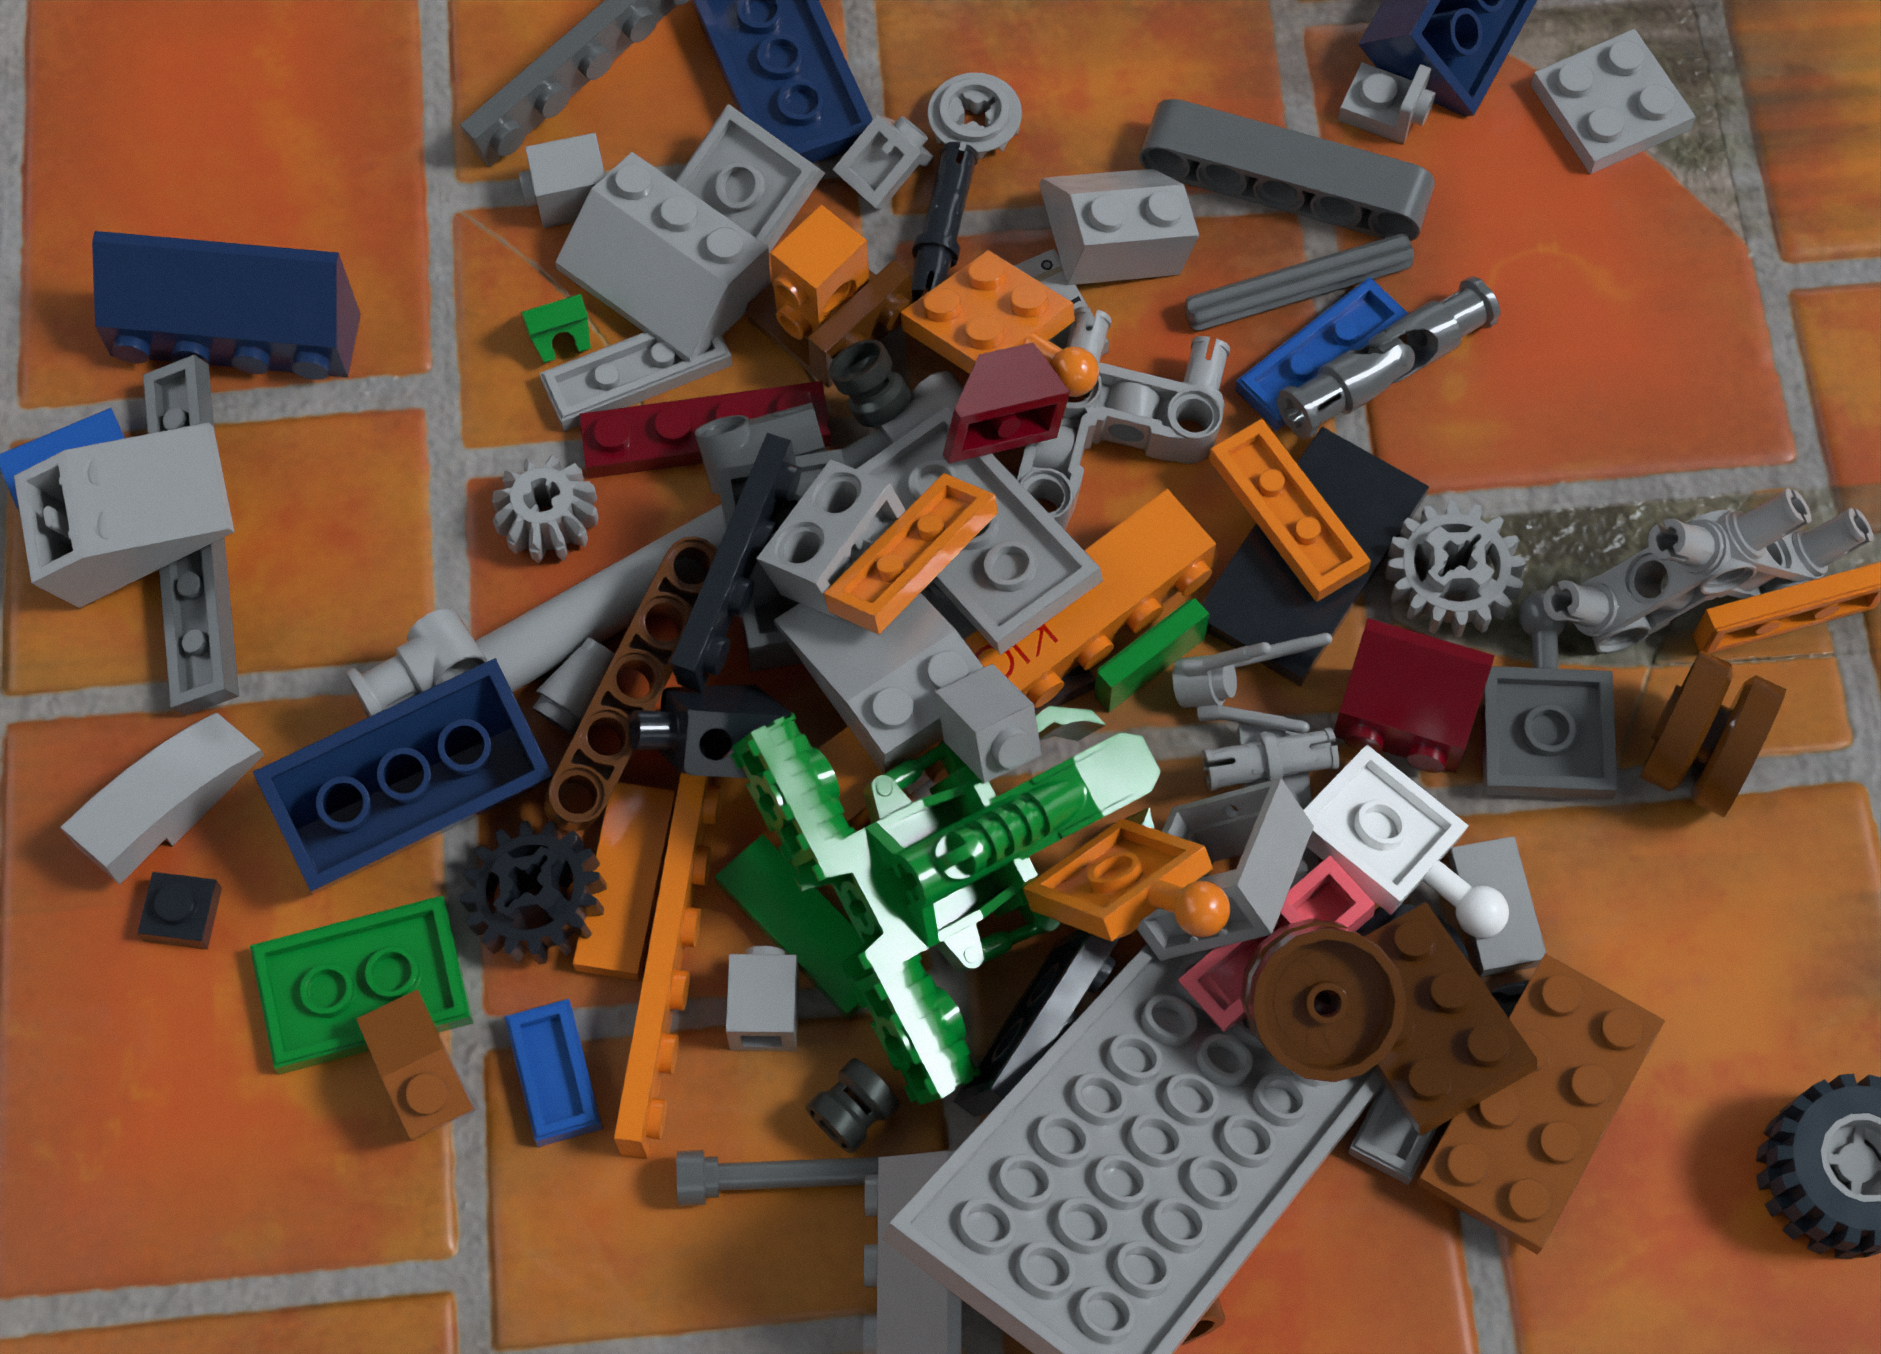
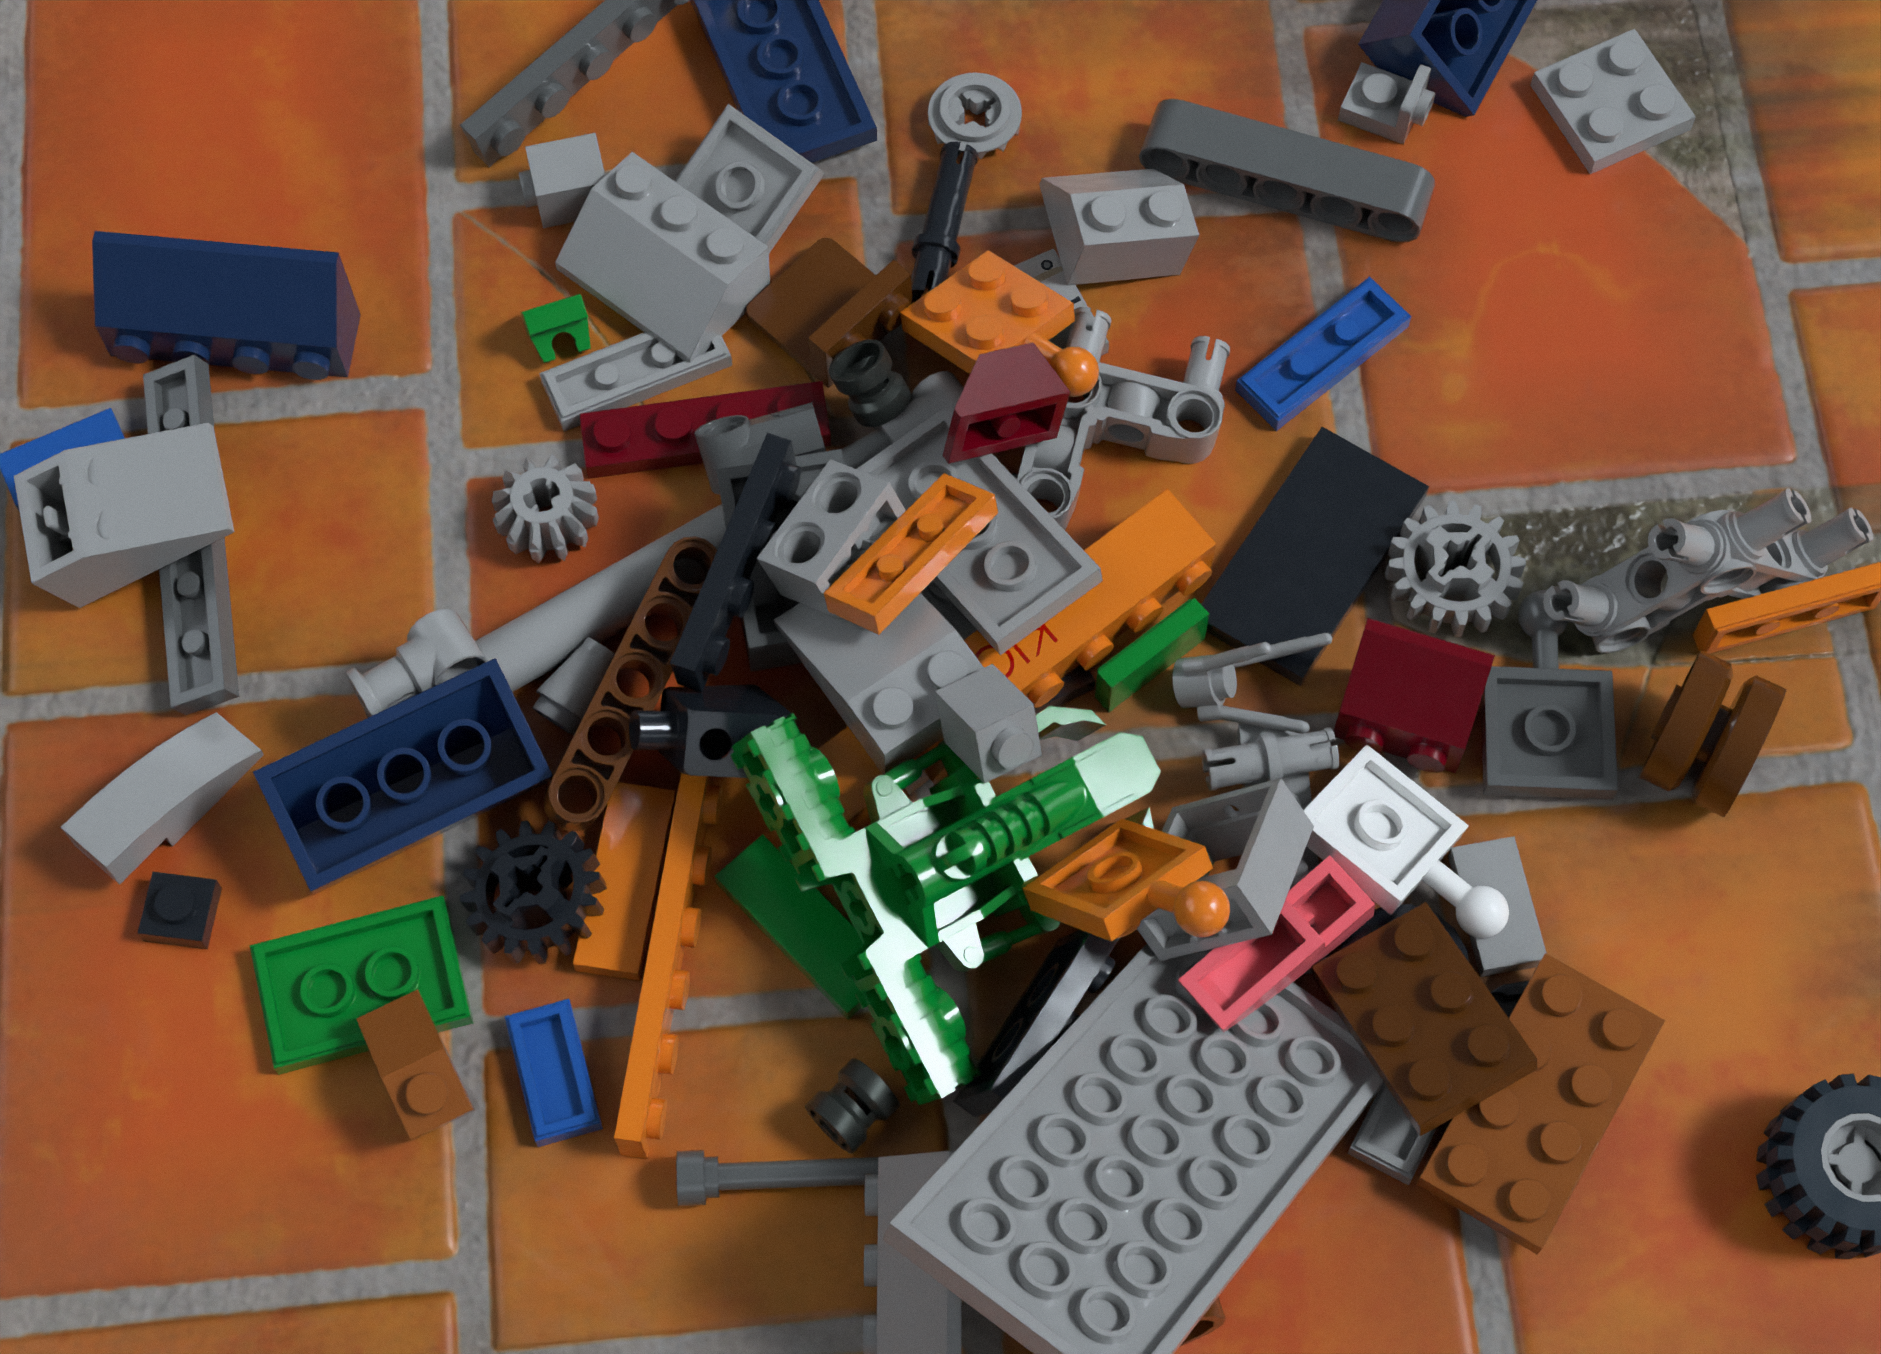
light grey brick [726,946,799,1051] -> none
orange brick [770,204,869,340] -> none
light grey bracket [832,114,935,210] -> none
dark grey axle [1184,234,1415,331] -> none
orange plate [1209,419,1371,602] -> none
reddish brown wheel [1240,919,1407,1082] -> none
dark grey piece [1277,276,1501,439] -> none

